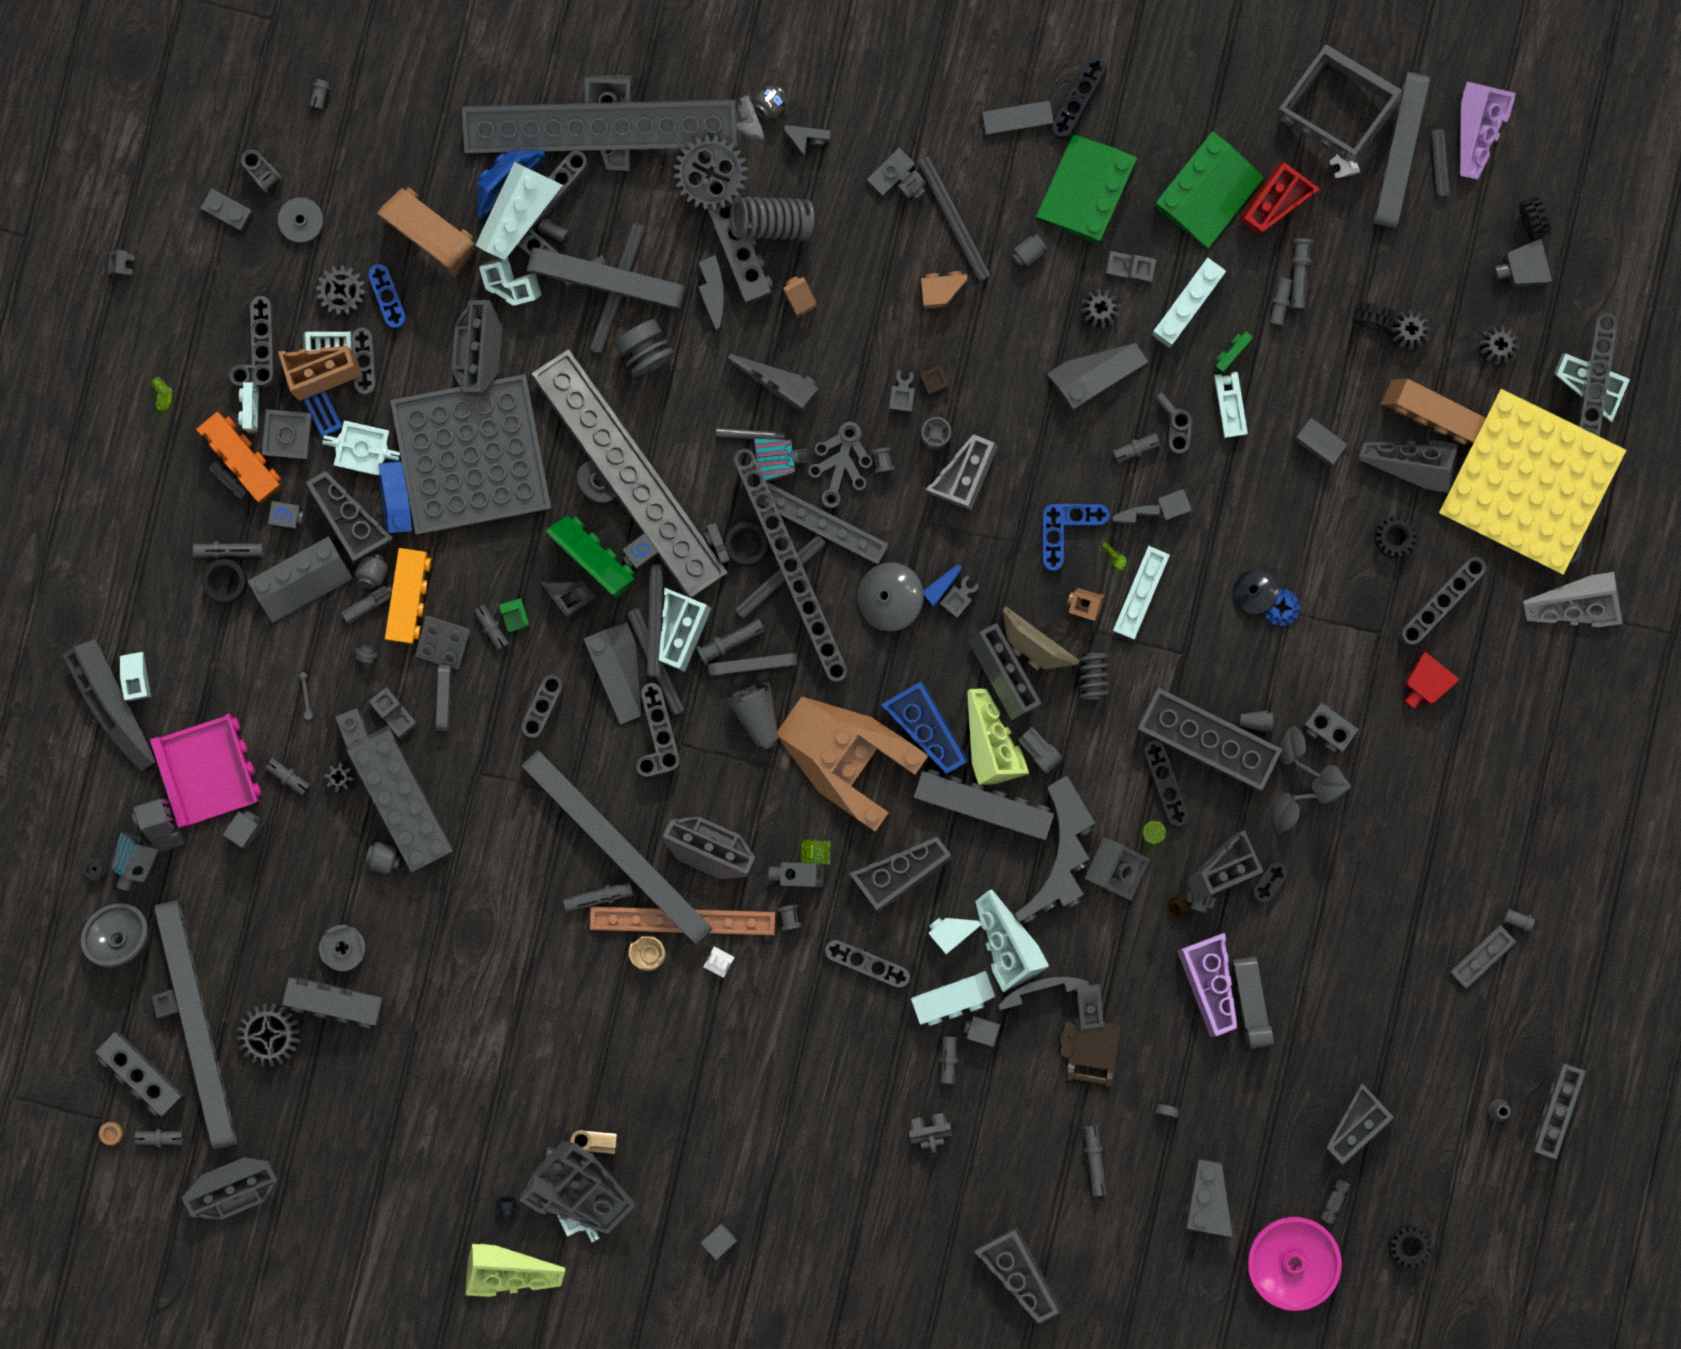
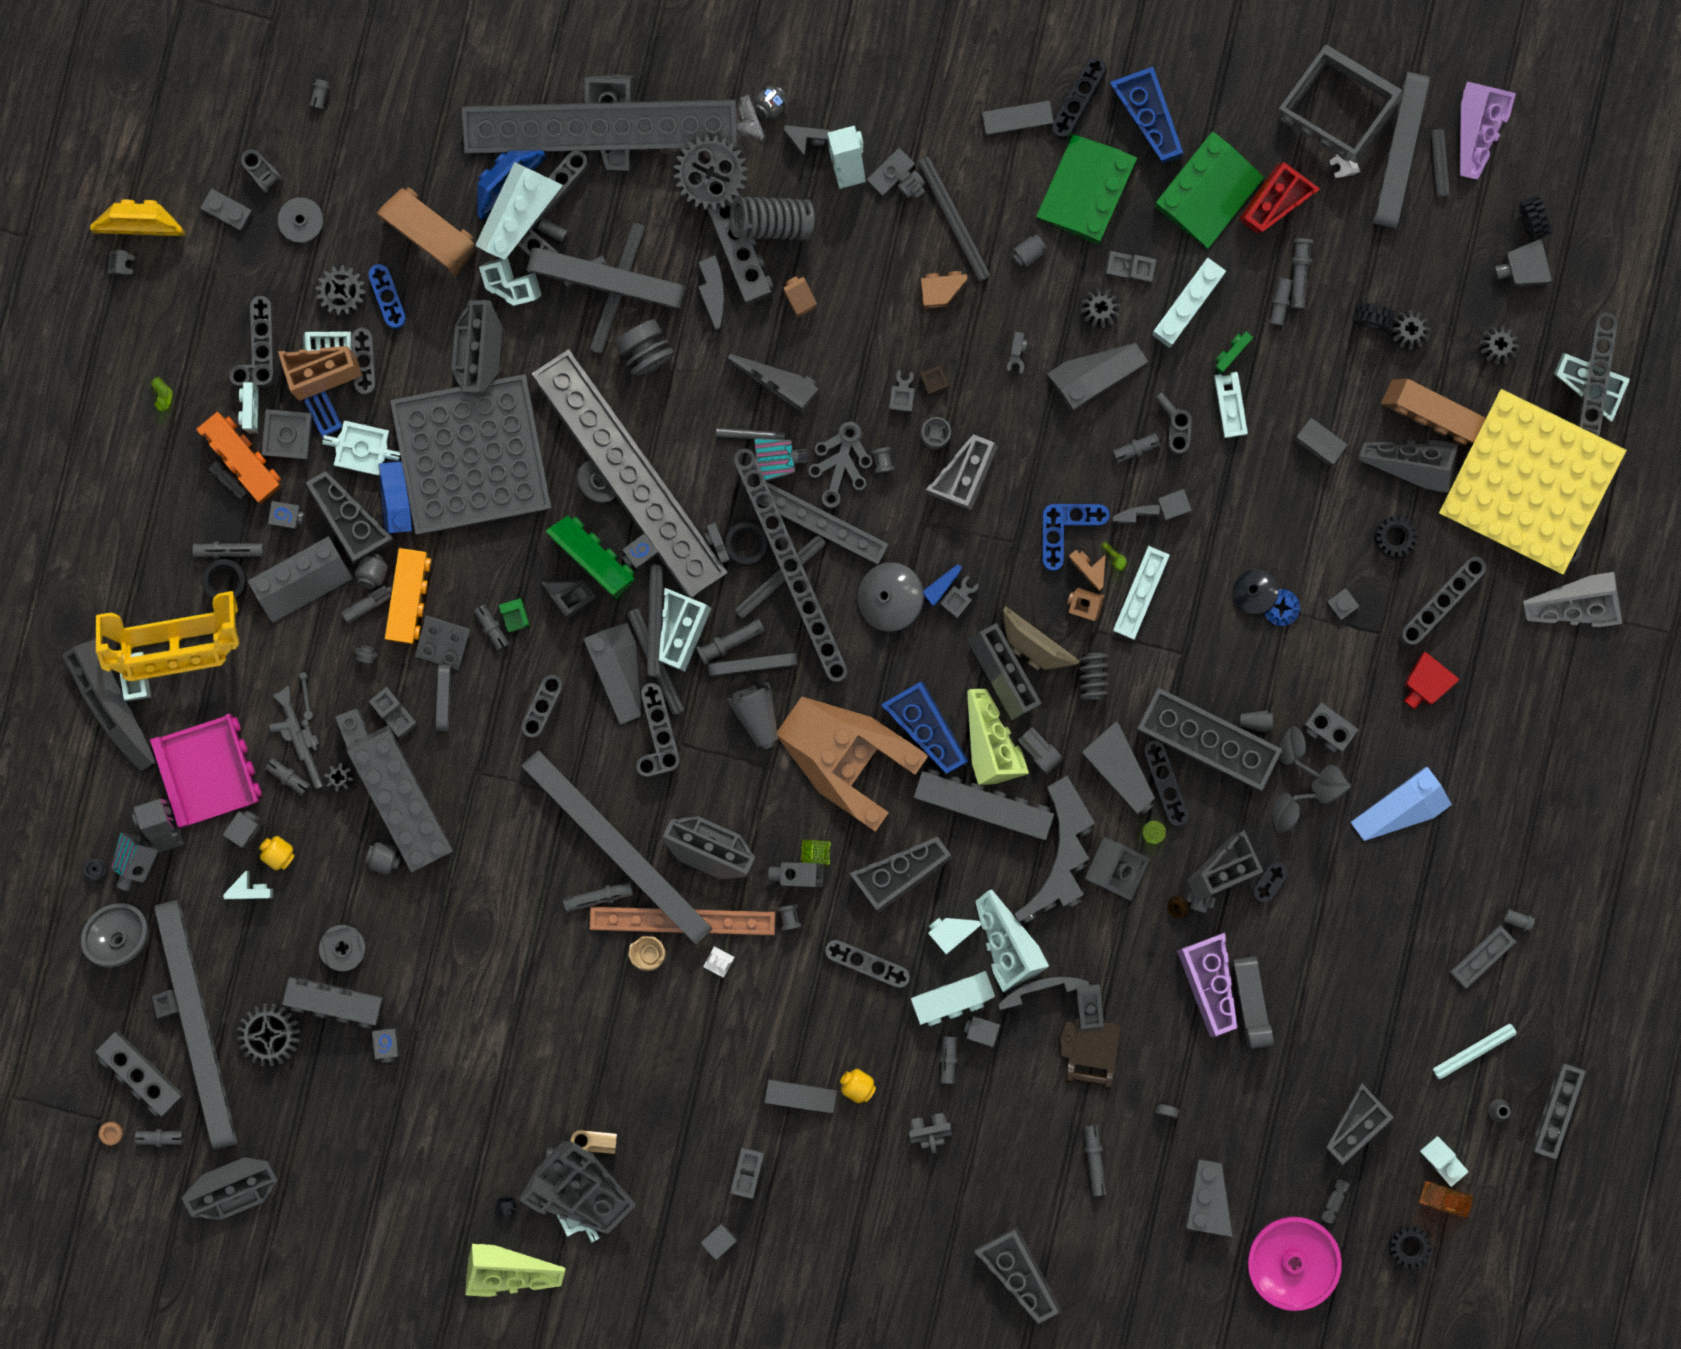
none -> yellow wedge [90,200,185,236]
none -> yellow windscreen [96,591,239,681]
none -> light aqua slope [224,871,273,899]
none -> yellow head [259,836,295,870]
none -> dark grey piece [270,686,323,790]
none -> dark grey brick [372,1028,400,1063]
none -> dark grey brick [730,1146,764,1199]
none -> dark grey slope [765,1079,837,1113]
none -> light aqua wedge [828,126,866,189]
none -> yellow head [840,1069,876,1103]
none -> dark grey plate [1007,332,1027,374]
none -> medium nougat slope [1068,550,1105,592]
none -> dark grey slope [1081,722,1155,814]
none -> blue wedge [1110,67,1184,164]
none -> dark grey plate [1327,588,1359,620]
none -> light blue wedge [1350,767,1452,841]
none -> clear orange slope [1419,1181,1474,1218]
none -> light aqua slope [1420,1136,1468,1187]
none -> light aqua axle [1433,1024,1517,1079]

